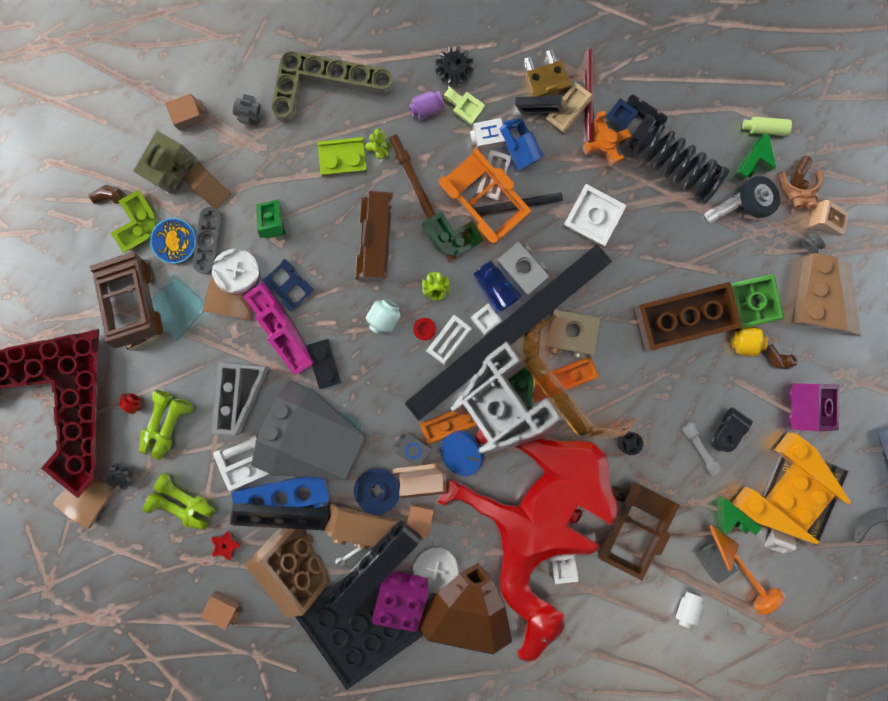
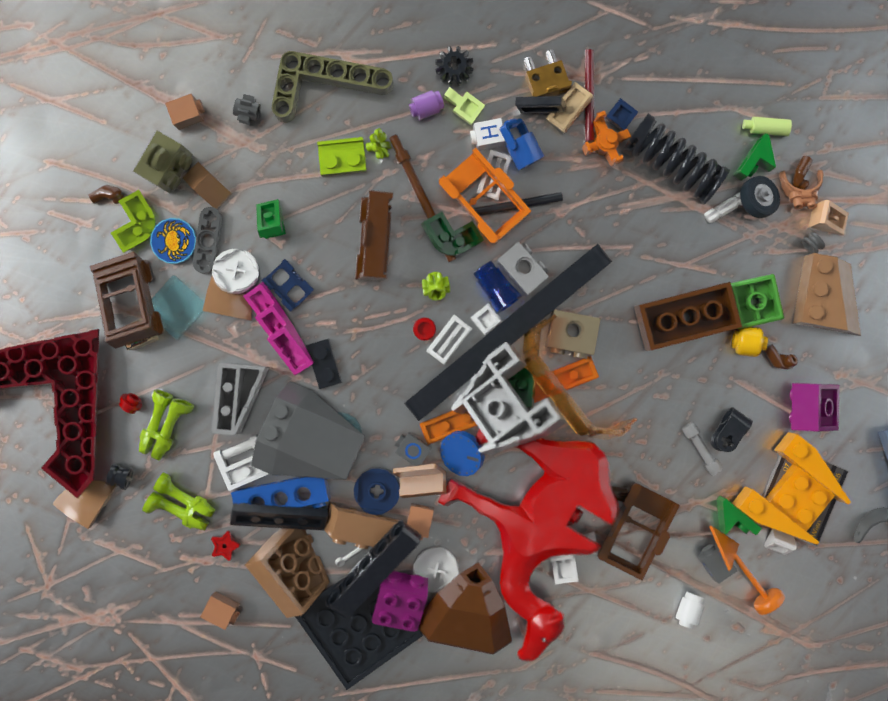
light aqua head [366,299,401,334] -> none
white plate [563,184,627,247] -> none
black wheel [617,431,643,456] -> none
black axle [626,94,668,126] -> none

